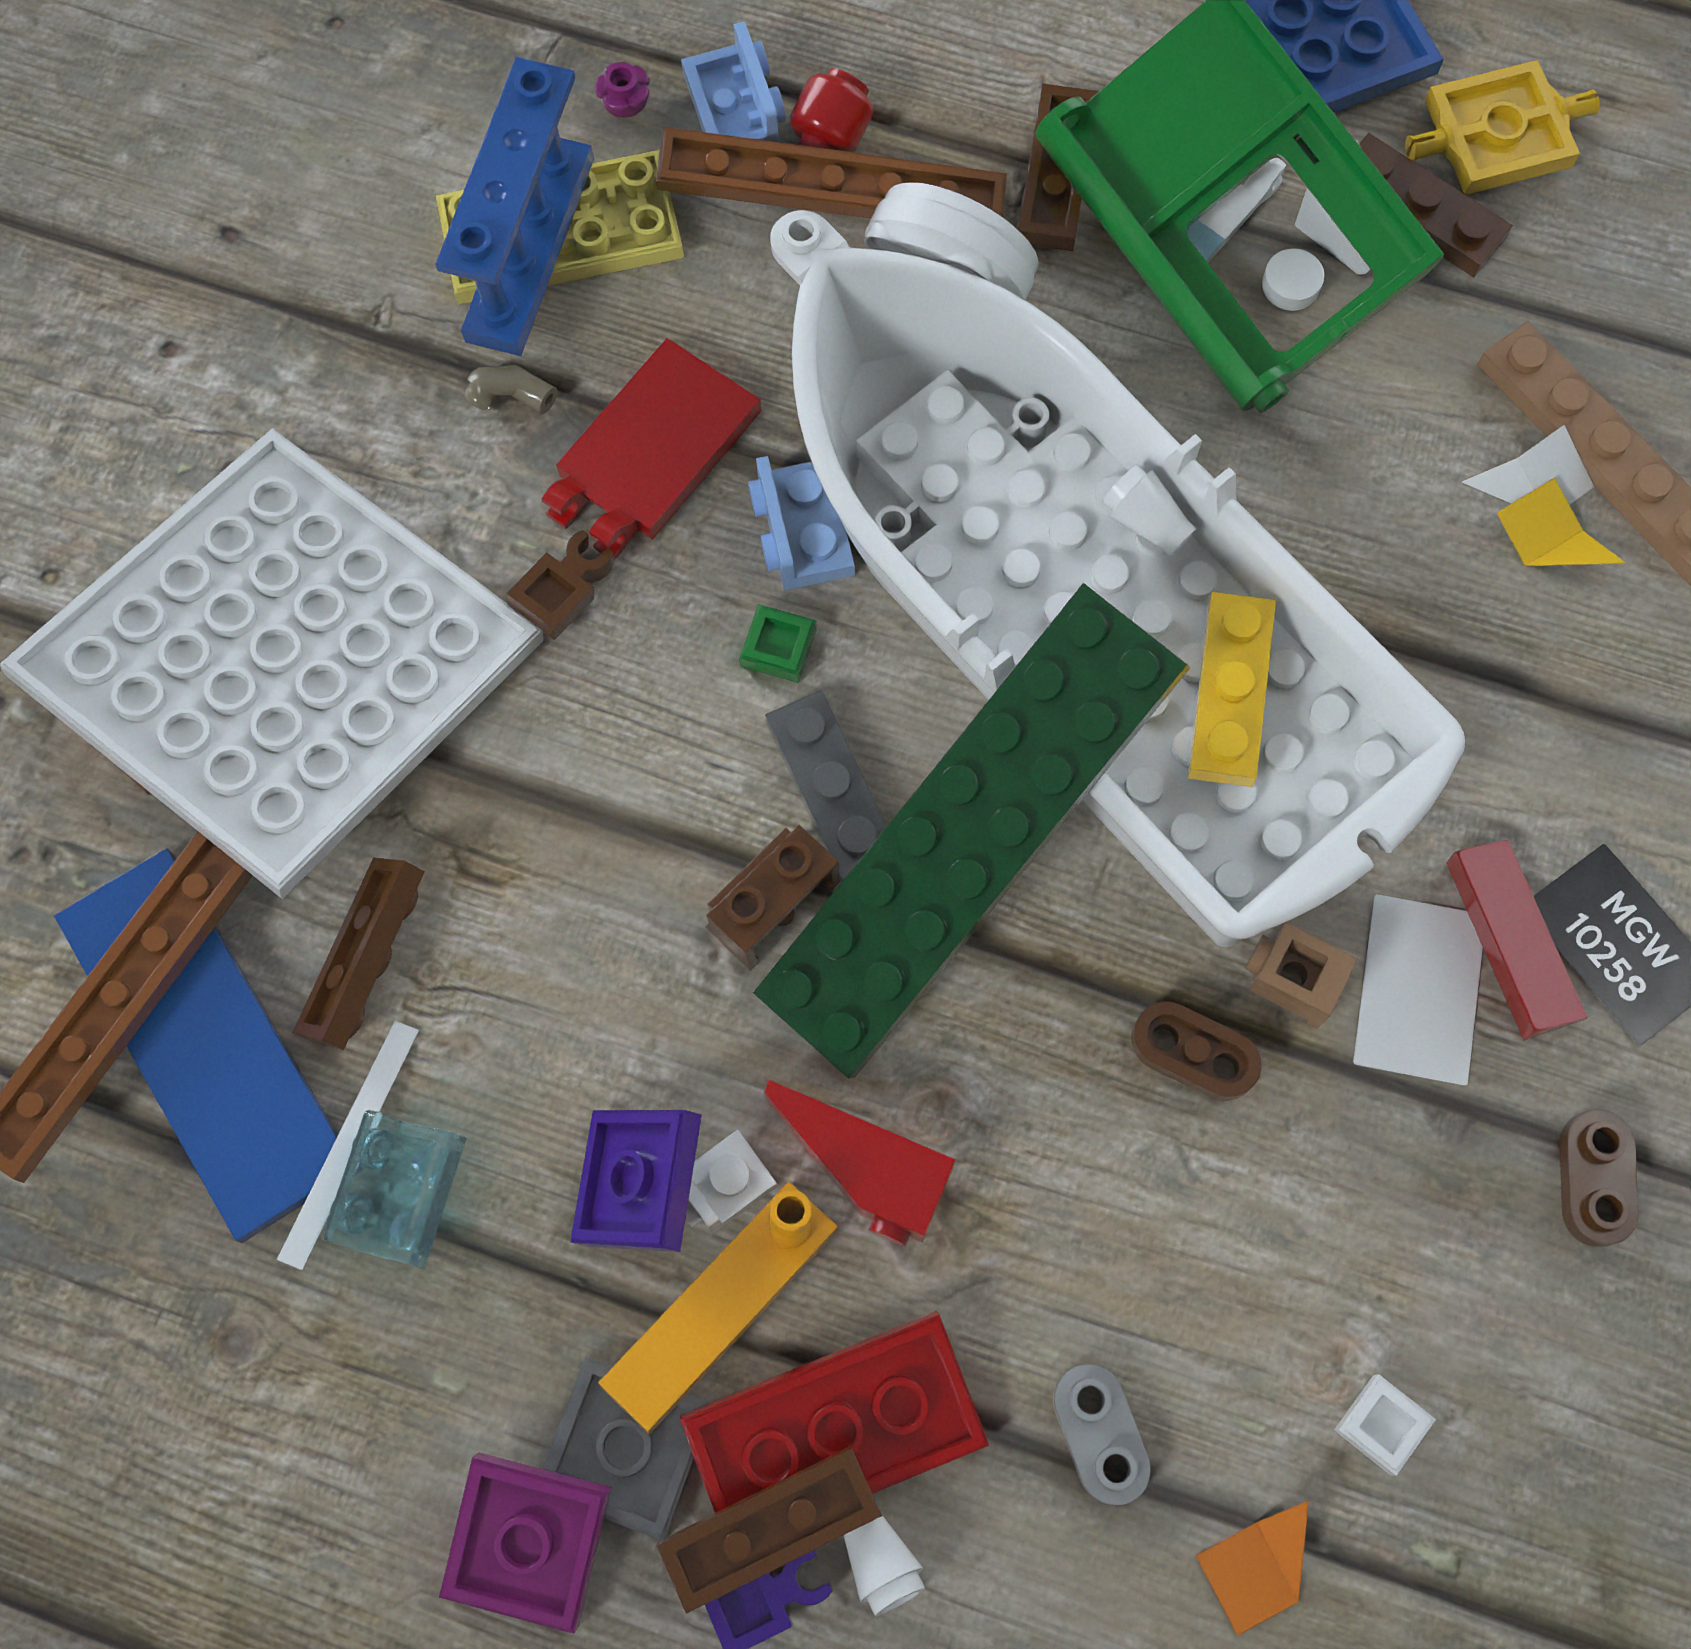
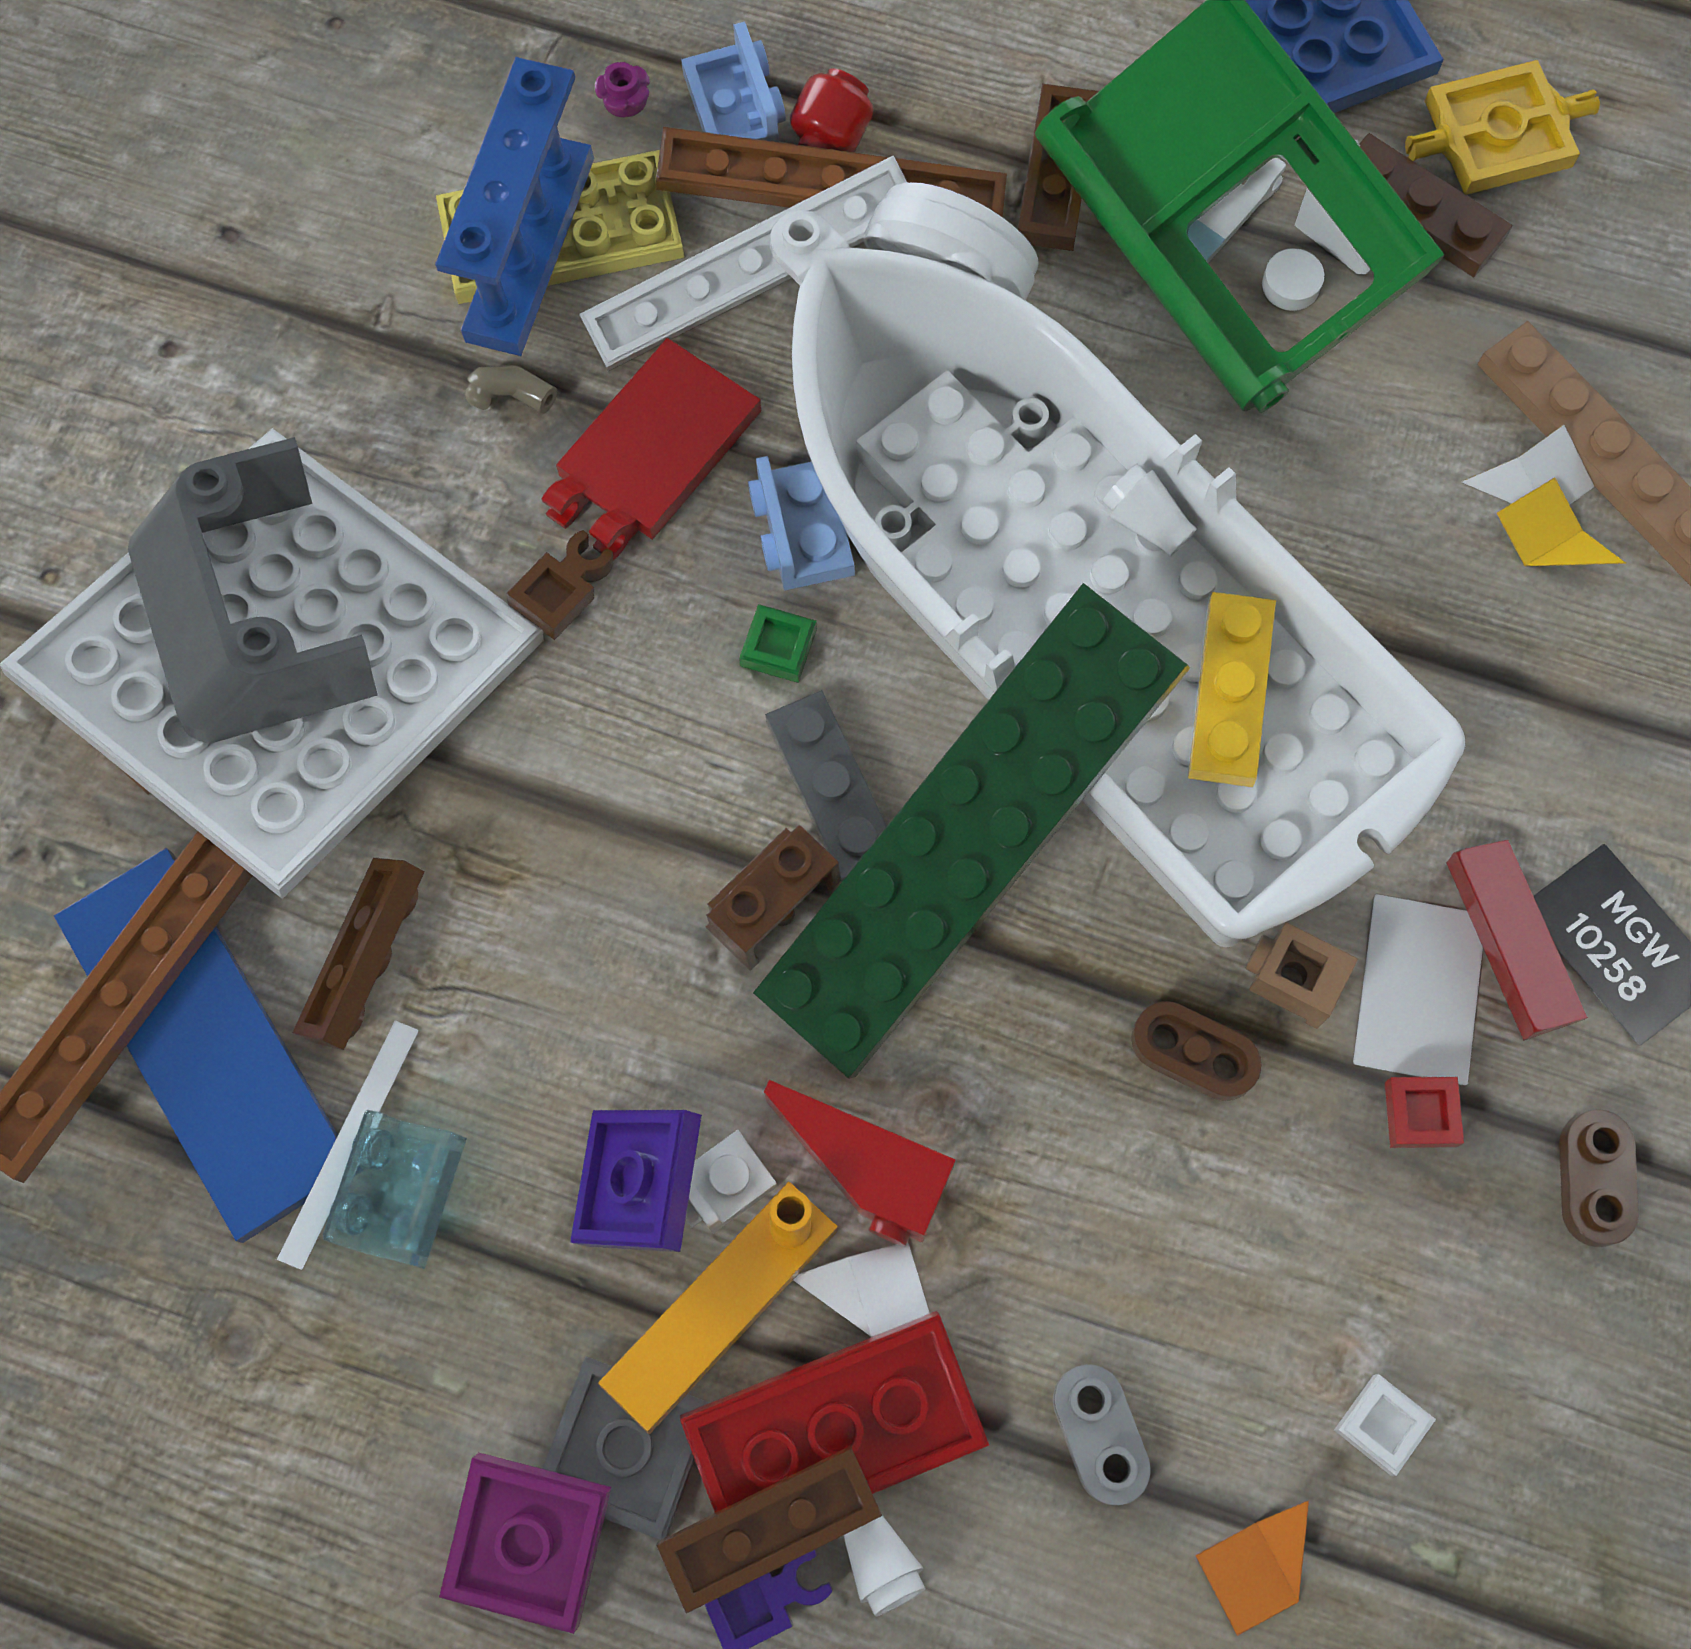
none -> dark grey windscreen [128,437,378,742]
none -> white tile [580,155,907,371]
none -> white sticker [793,1242,930,1337]
none -> red plate [1385,1077,1464,1148]

